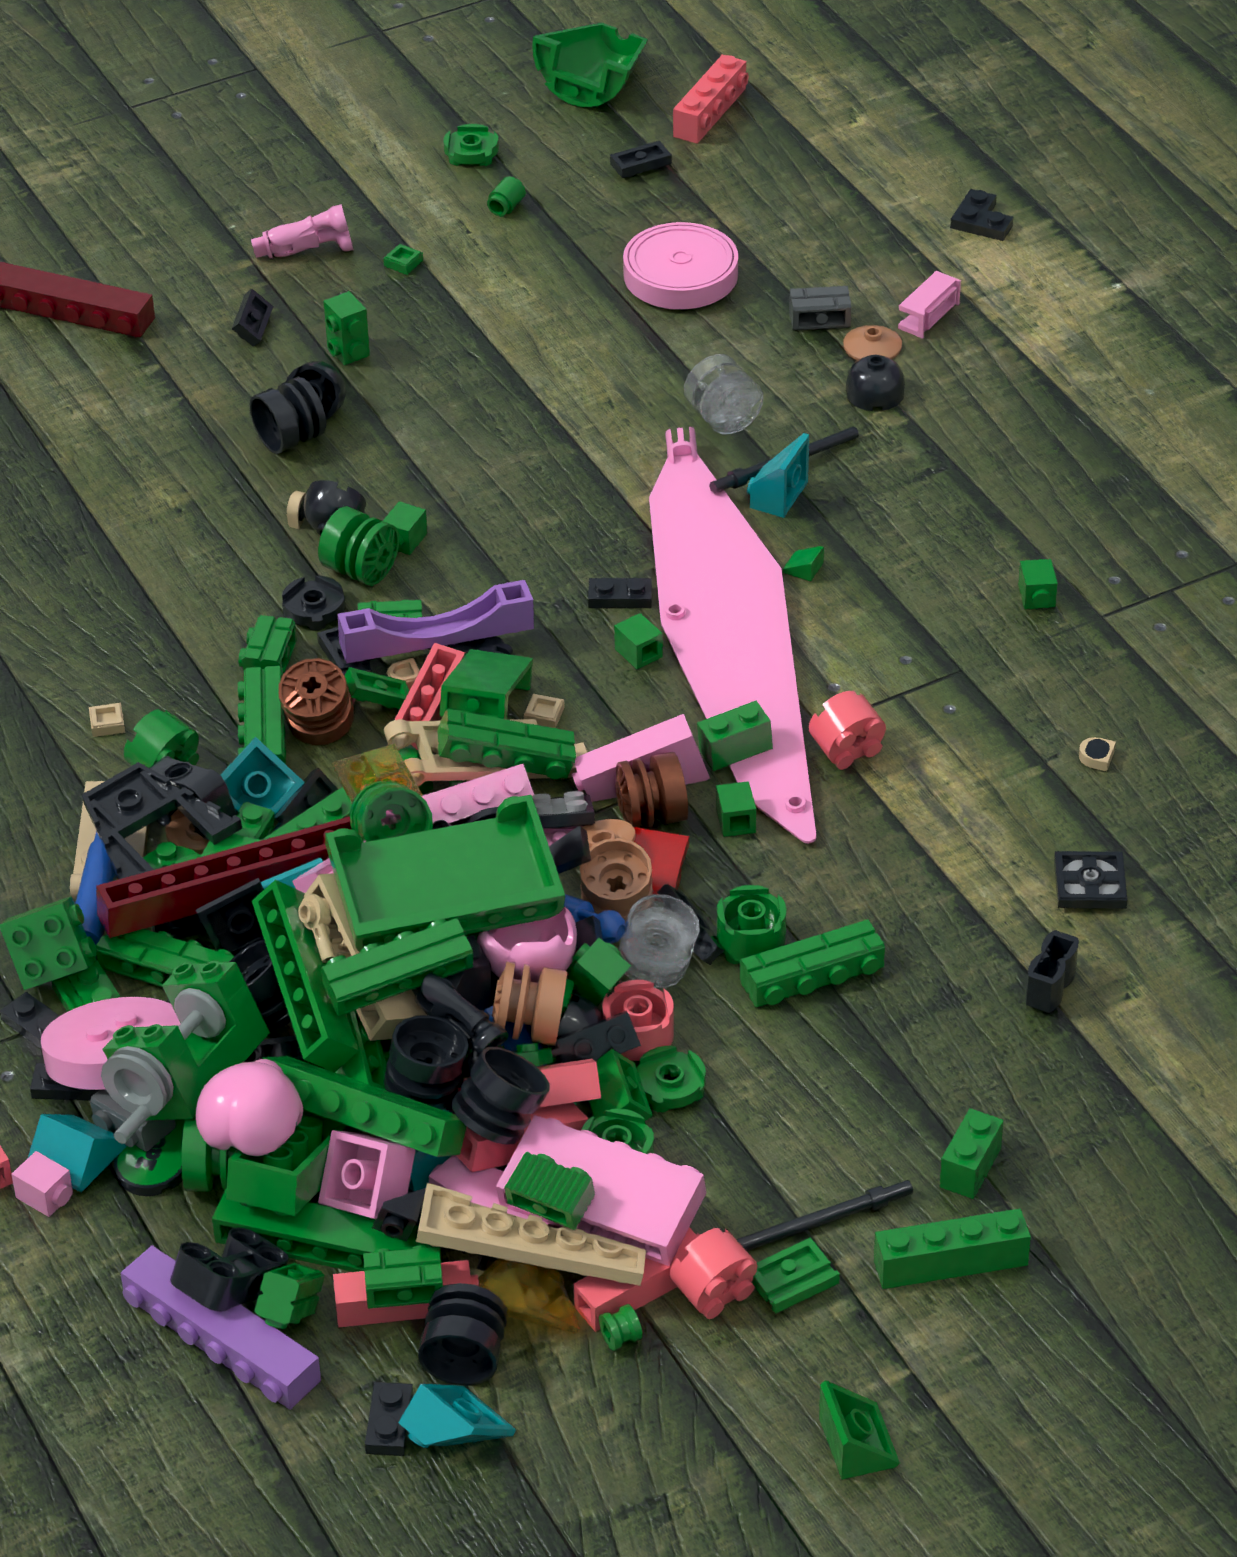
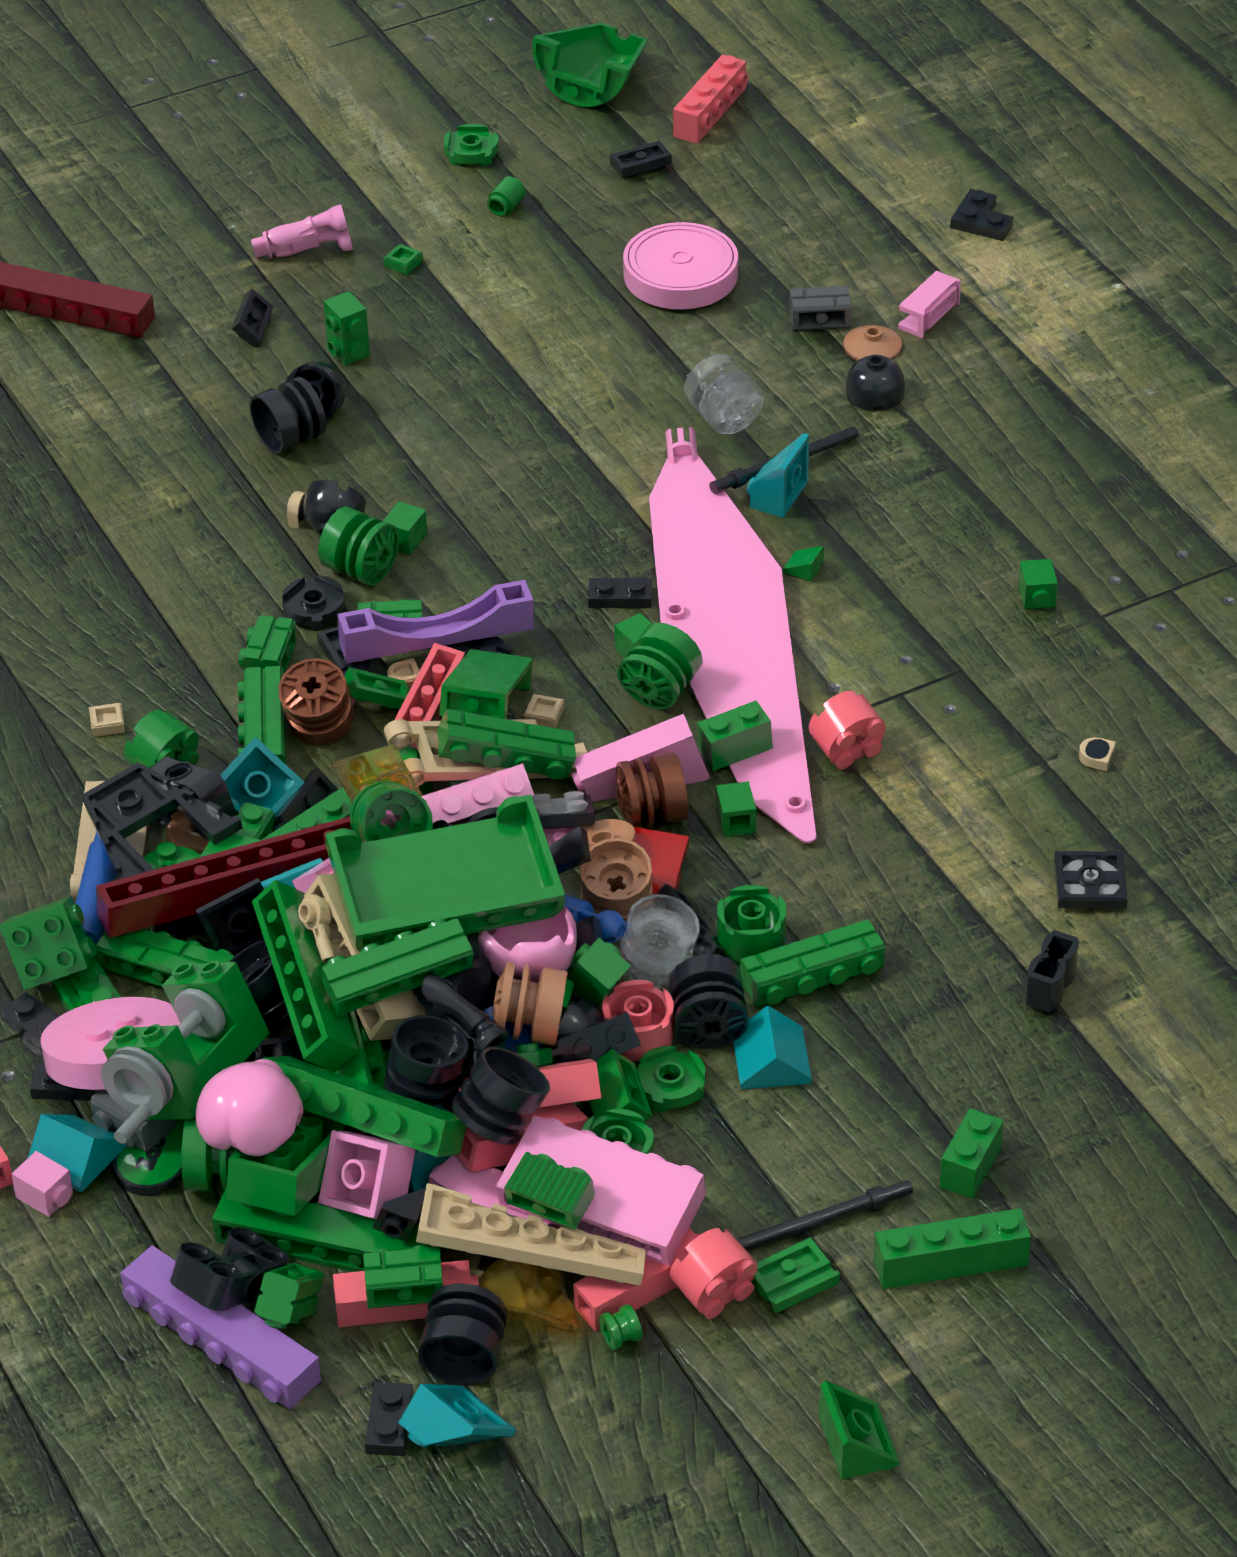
none -> green wheel [617,623,703,710]
none -> black wheel [668,954,749,1049]
none -> teal slope [733,1005,812,1090]

